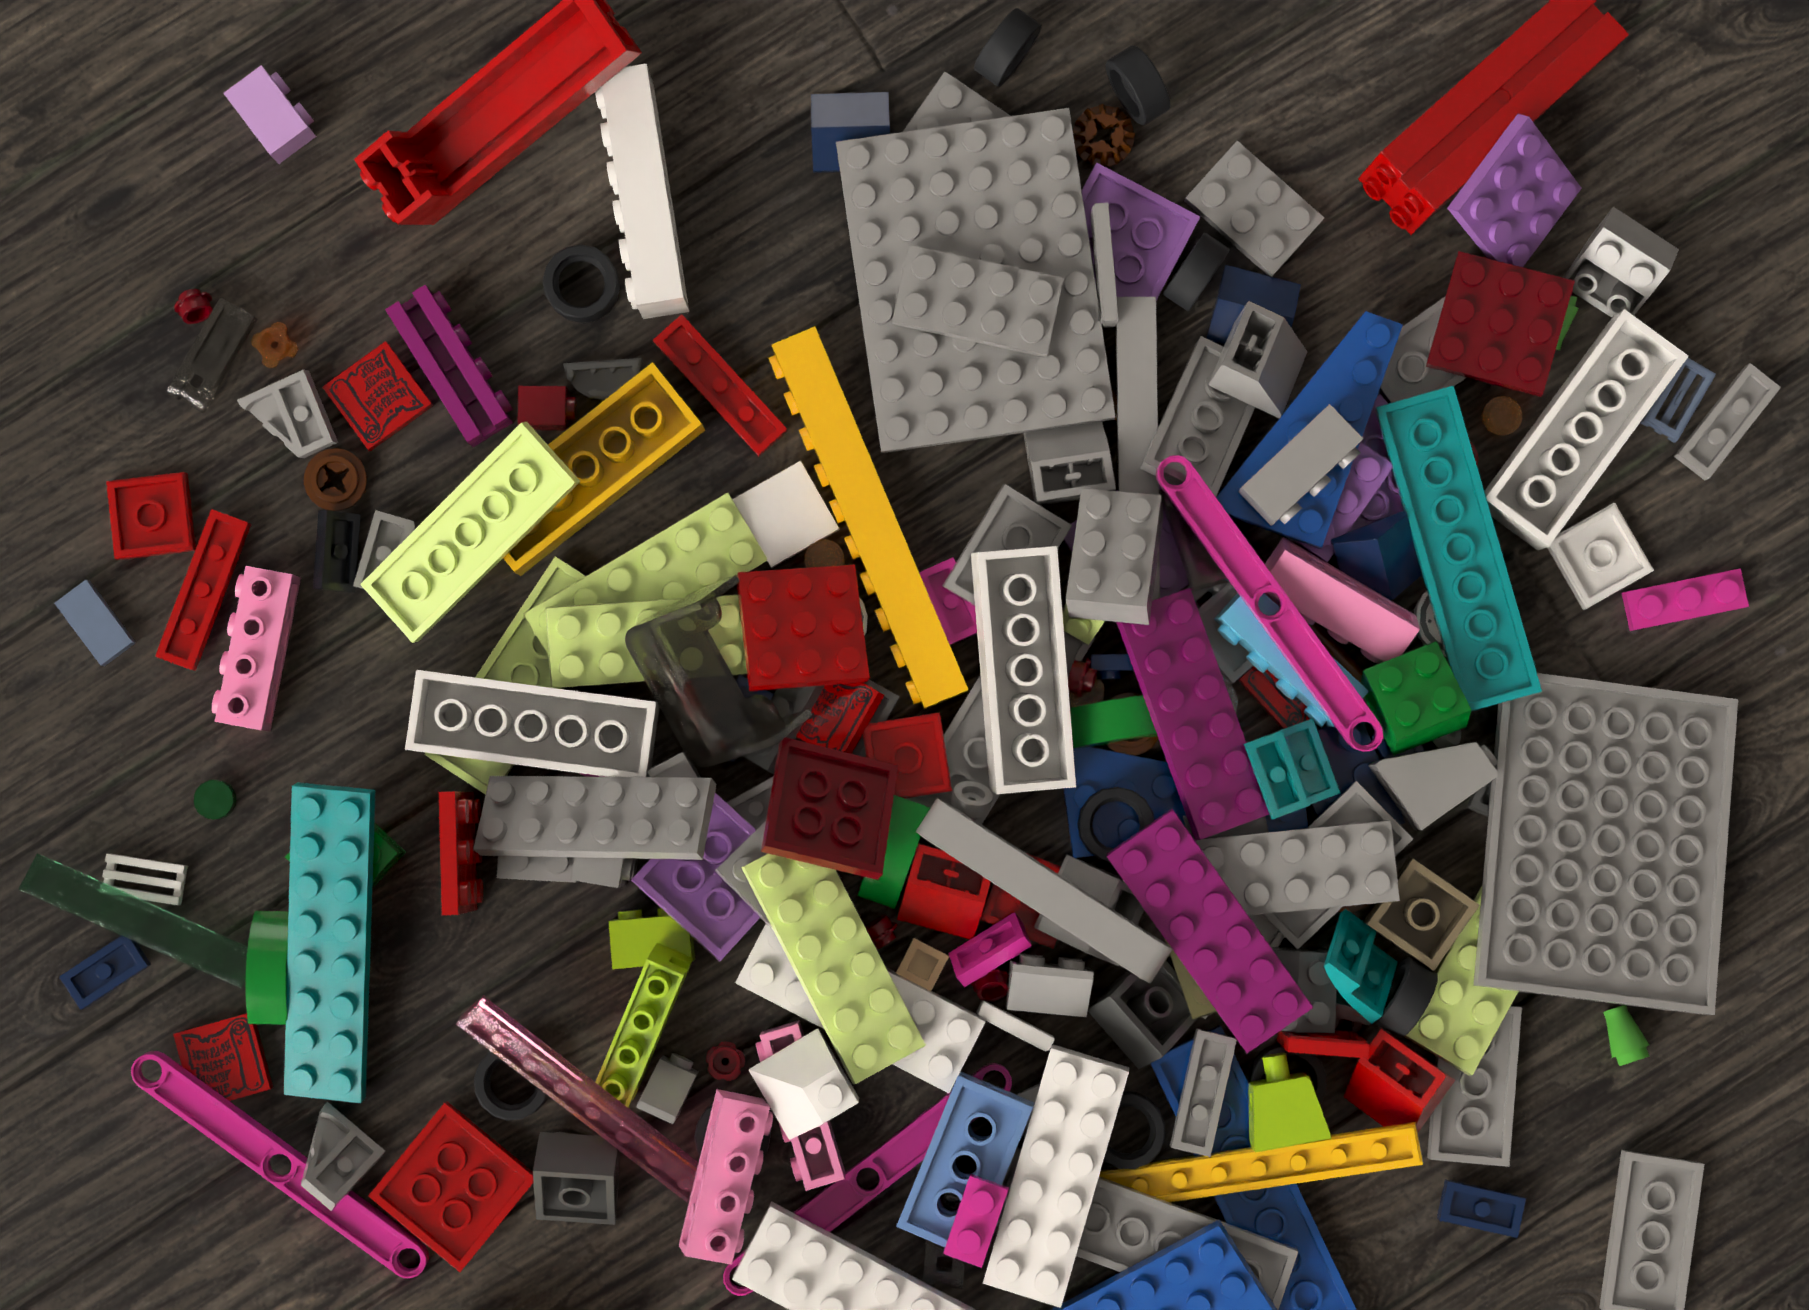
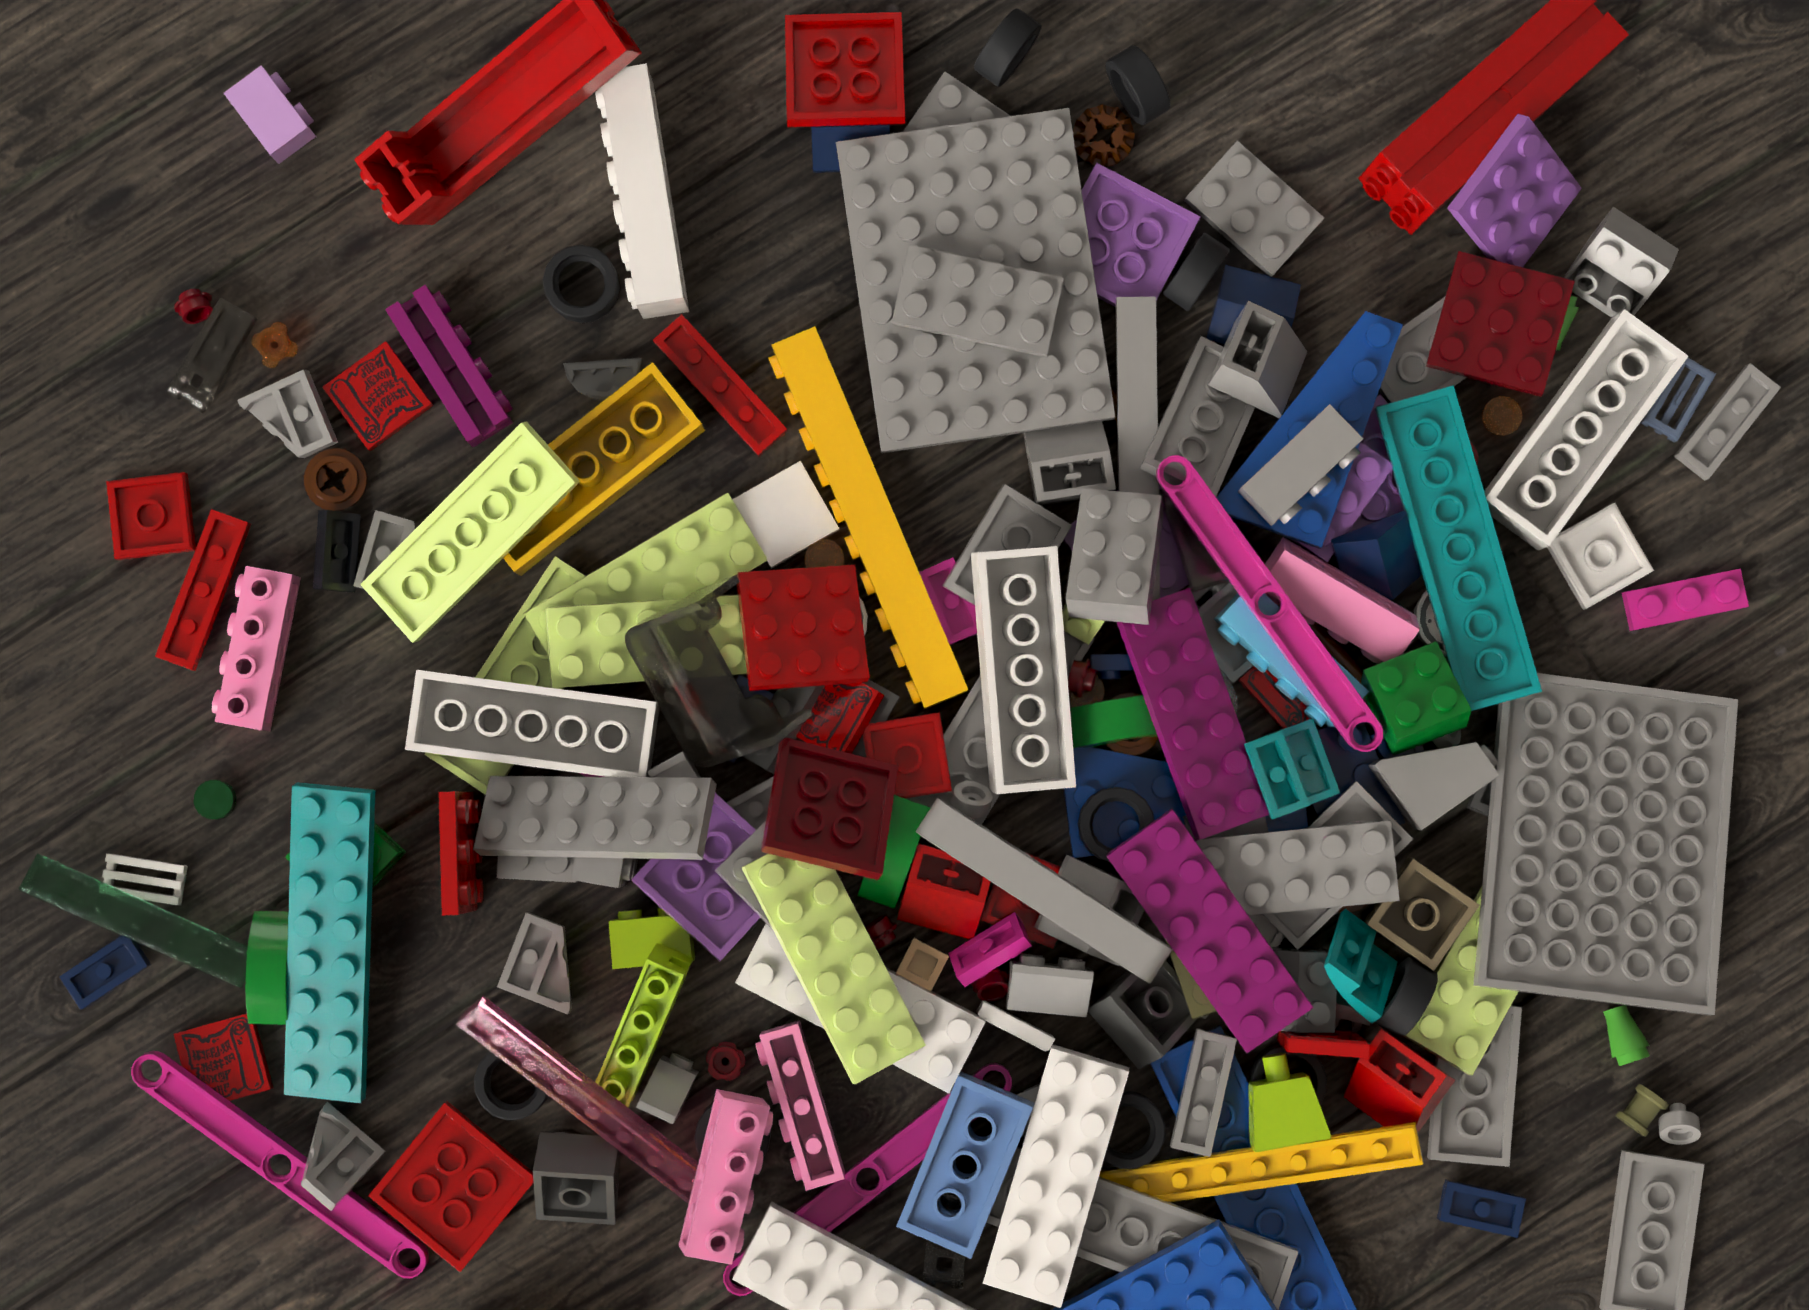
sand blue tile [54,580,136,666] -> none
dark red brick [518,386,577,431] -> none
white slope [748,1028,859,1140] -> none
dark pink plate [943,1174,1009,1268] -> none
light grey tile [1090,202,1119,328] -> none
none -> light grey wing [497,912,572,1014]
none -> red plate [785,12,905,127]
none -> olive bush [1615,1084,1669,1137]
none -> light grey tile [1658,1103,1701,1145]

